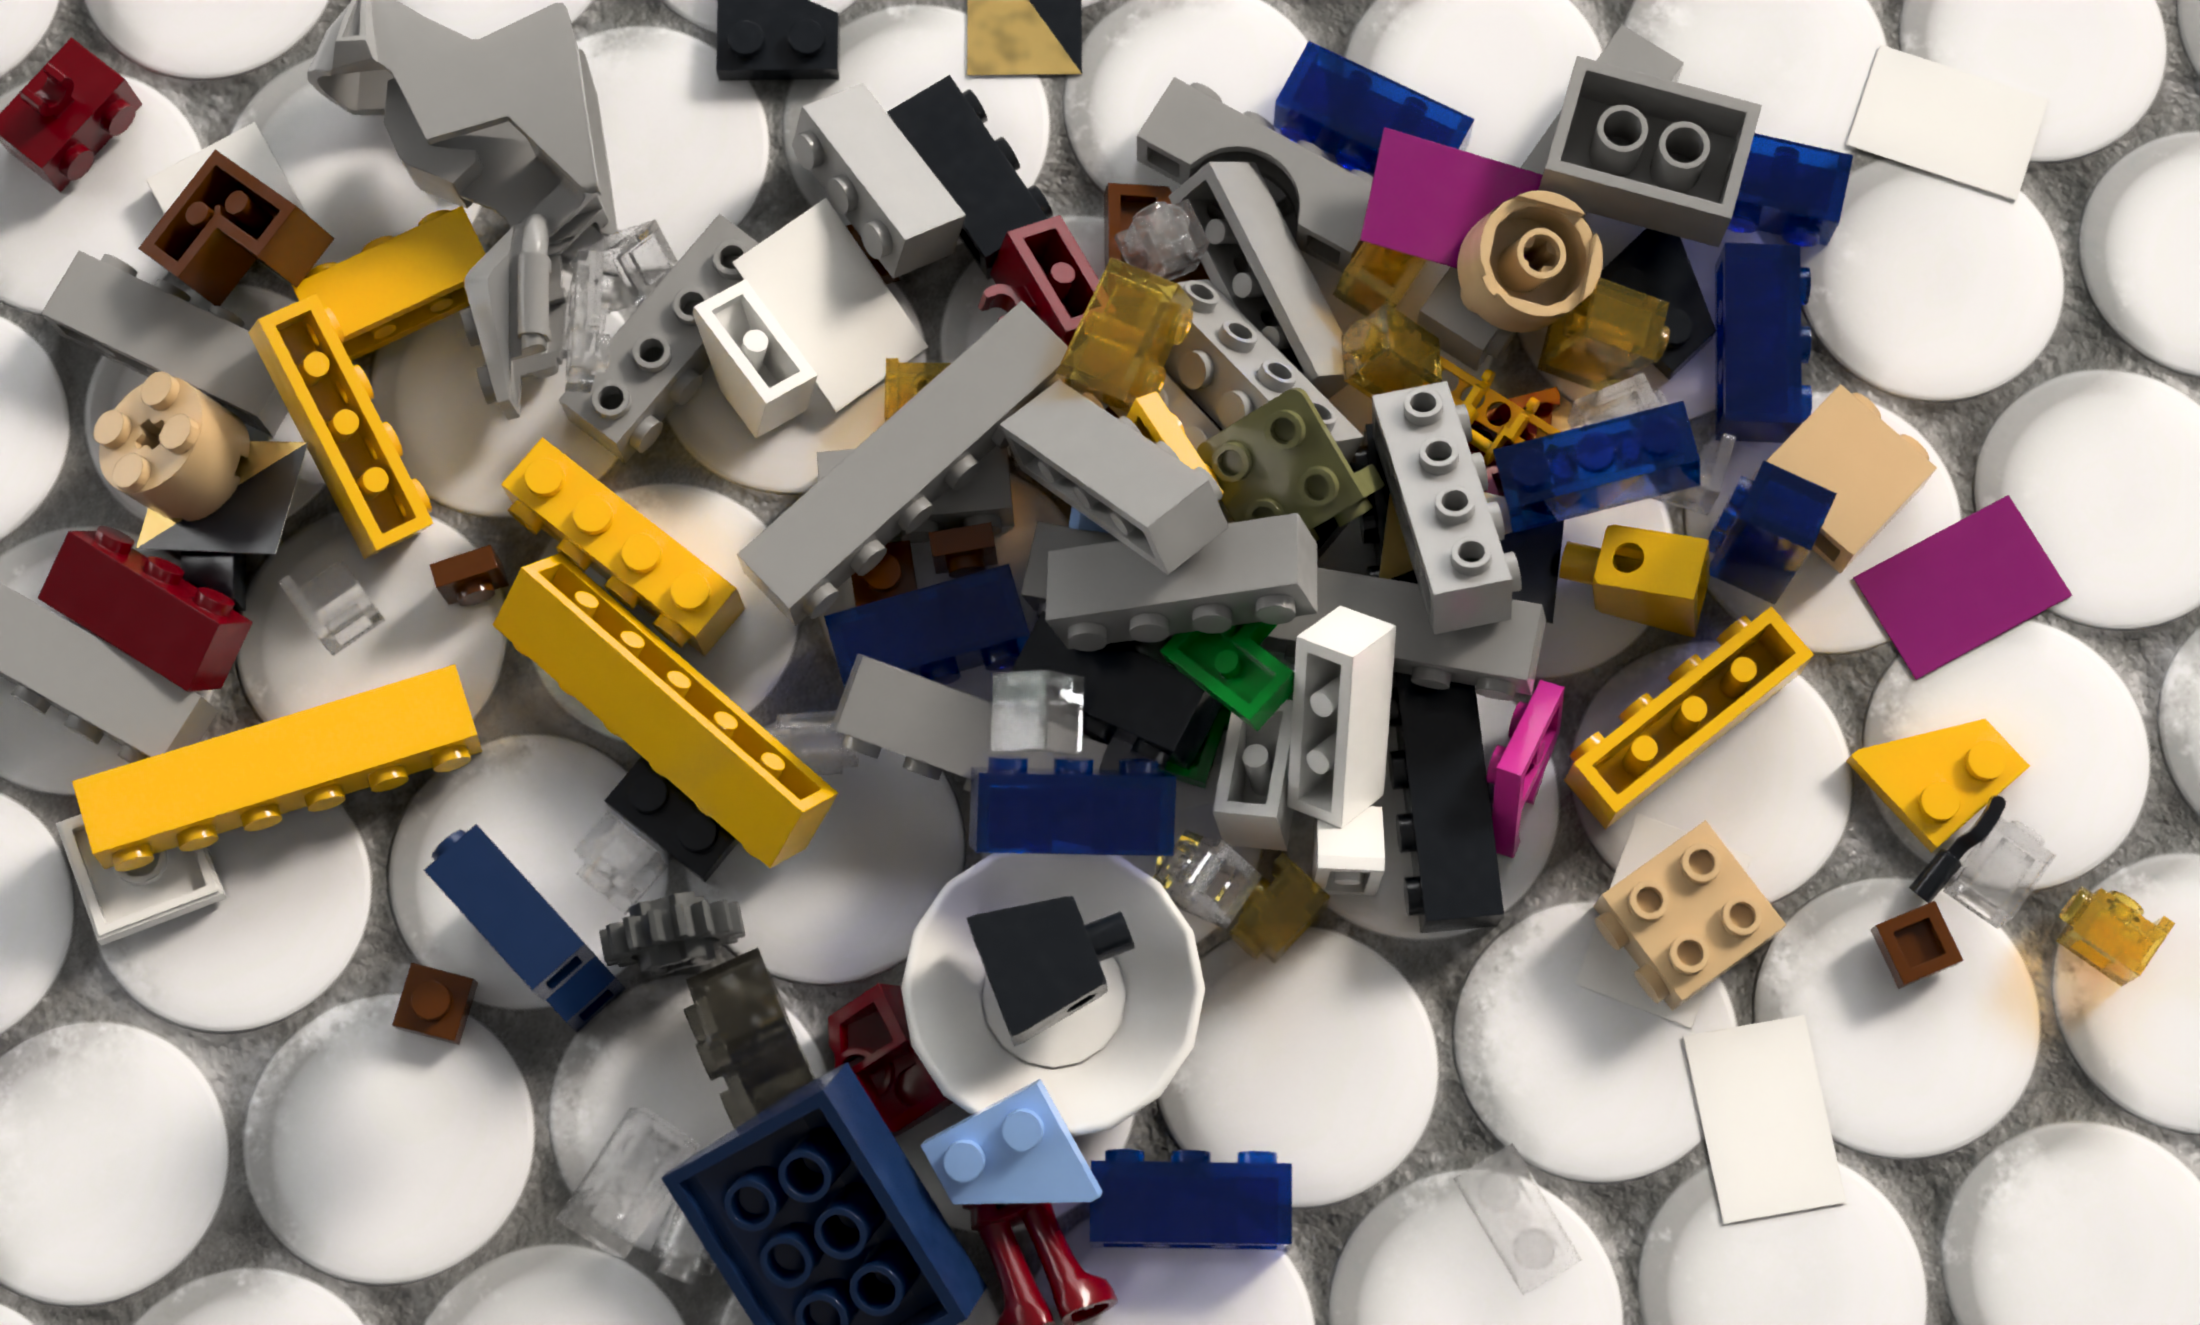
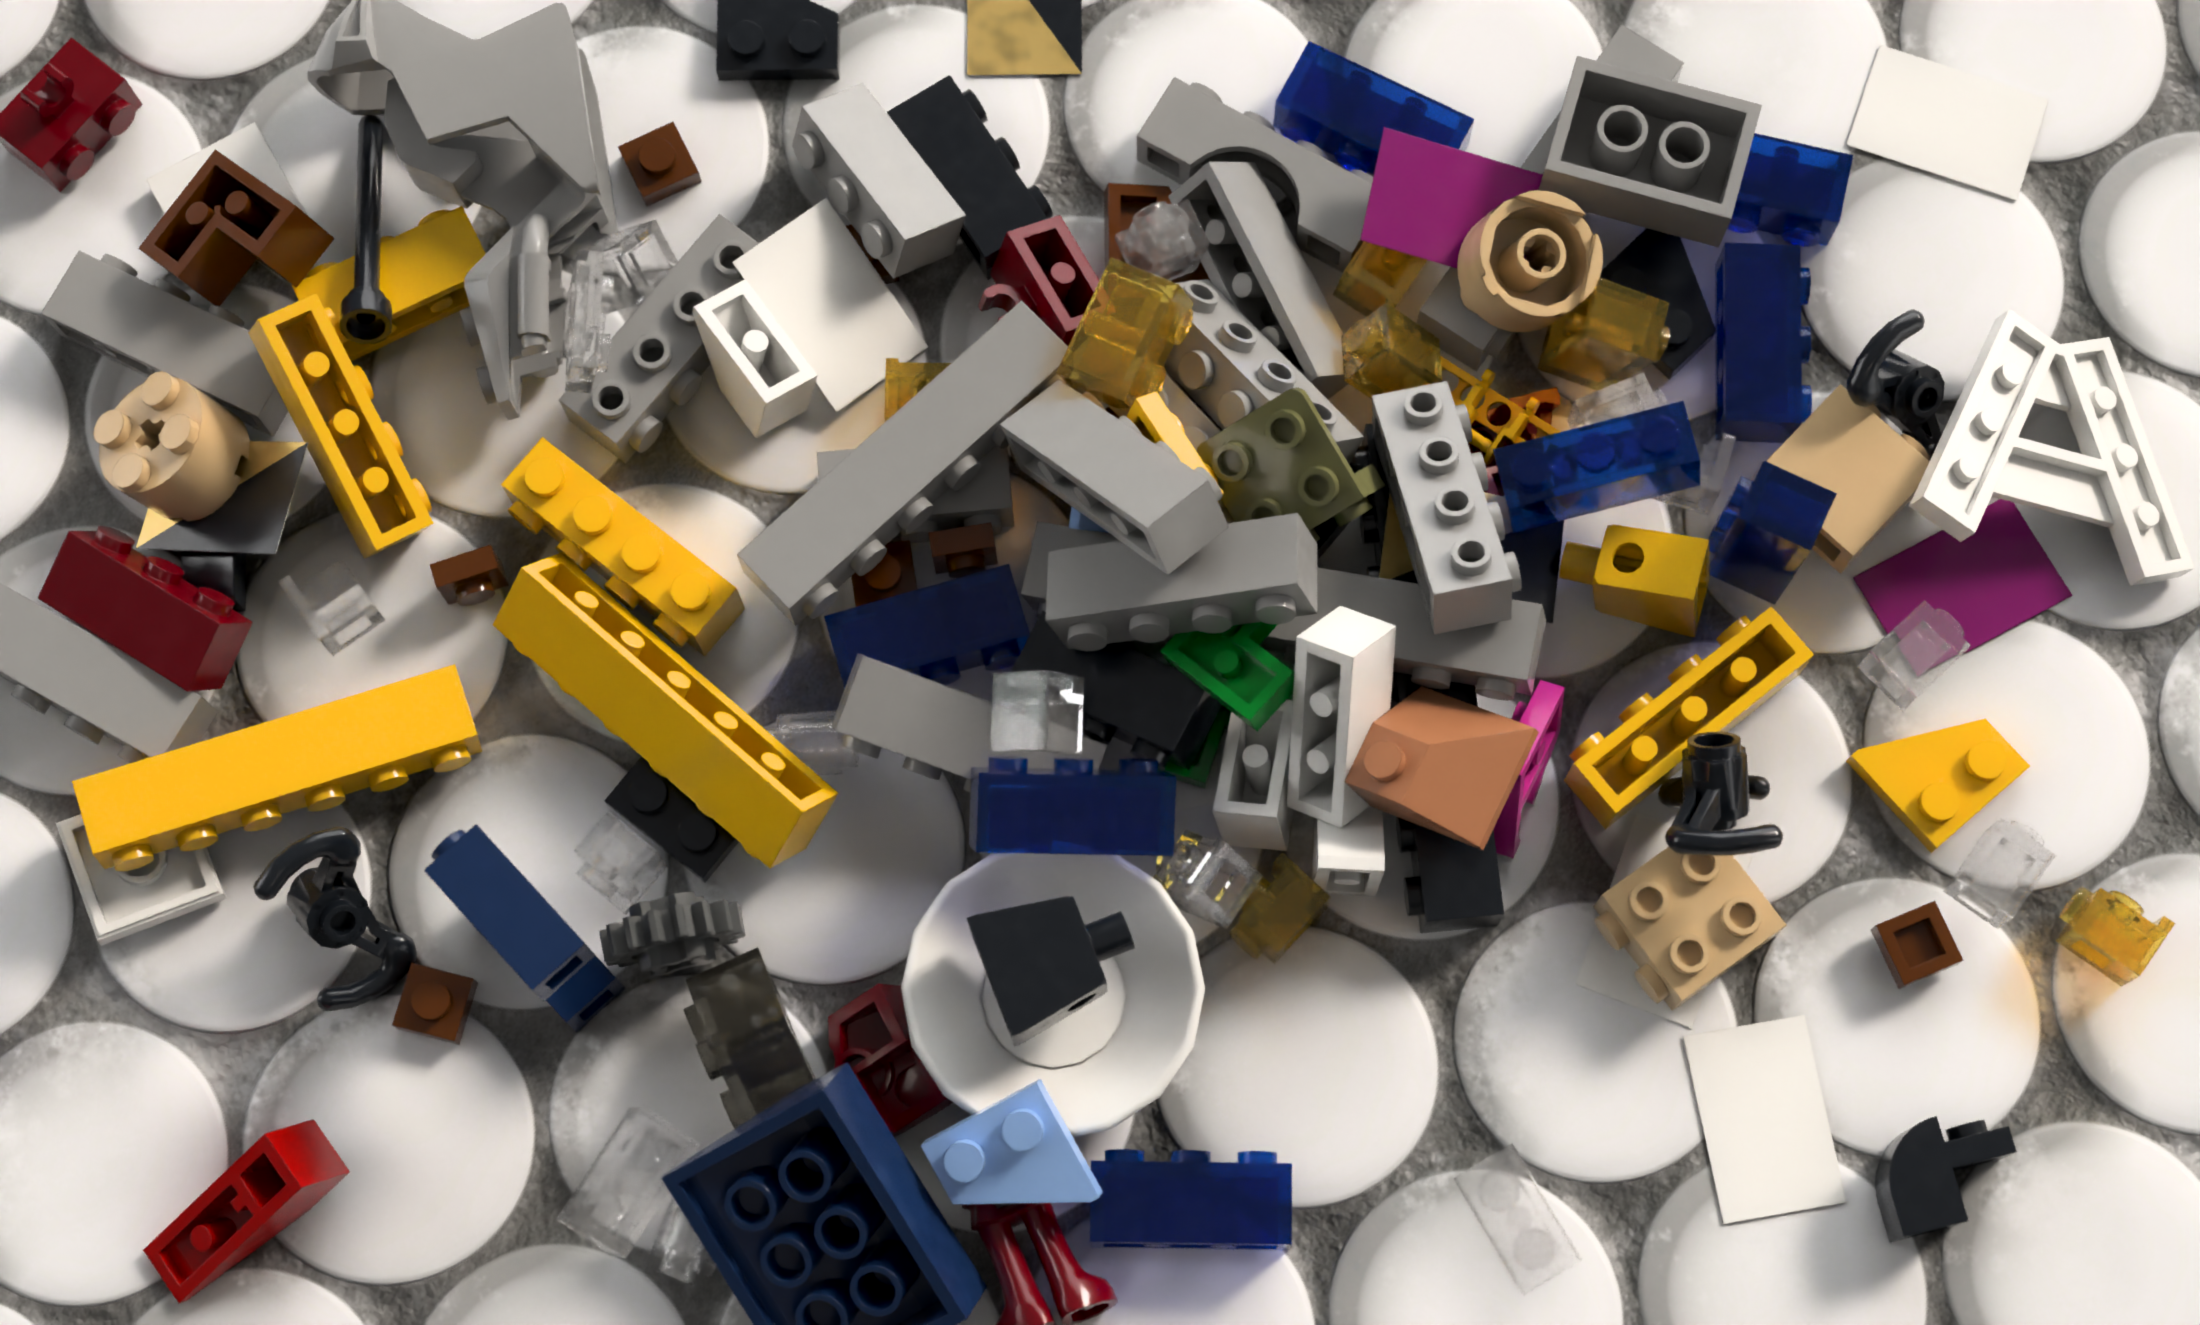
black piece [1909,795,2006,903] -> none
none -> red slope [143,1119,350,1303]
none -> black piece [253,827,417,1011]
none -> black piece [340,115,392,344]
none -> reddish brown plate [618,122,702,207]
none -> nougat slope [1344,686,1539,850]
none -> black piece [1658,732,1783,856]
none -> black piece [1846,309,1945,461]
none -> clear brick [1857,600,1971,712]
none -> black brick [1875,1116,2017,1243]
none -> white plate [1909,309,2195,586]

